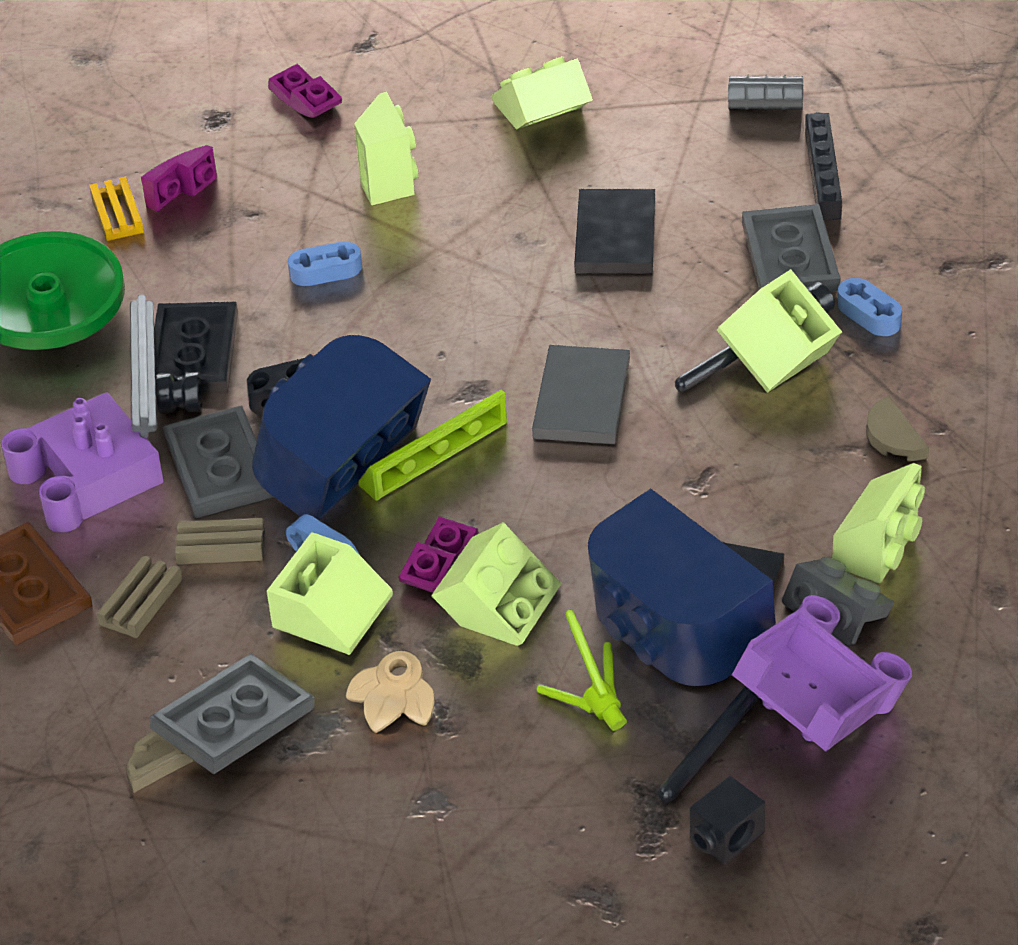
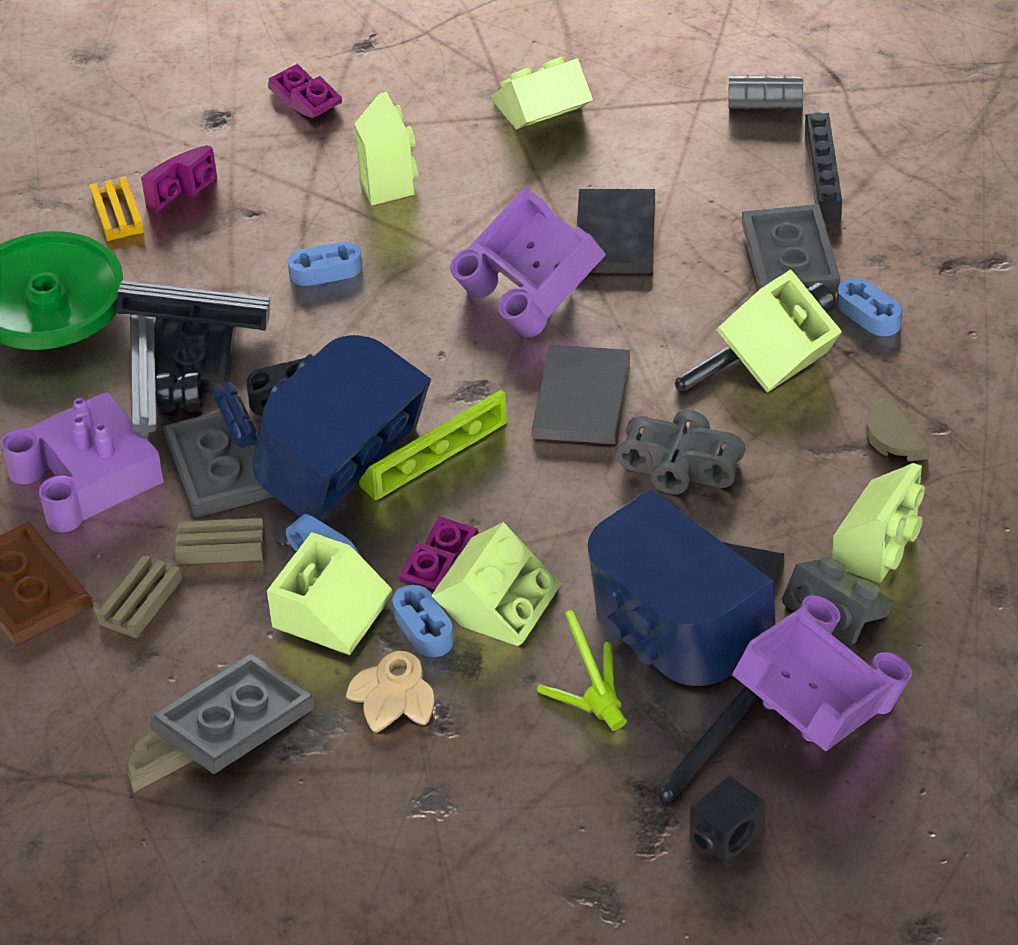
none -> black piece [117,280,270,331]
none -> dark blue axle [213,382,257,448]
none -> medium blue beam [392,585,454,657]
none -> medium lavender piece [450,186,606,338]
none -> dark grey axle [616,410,746,494]

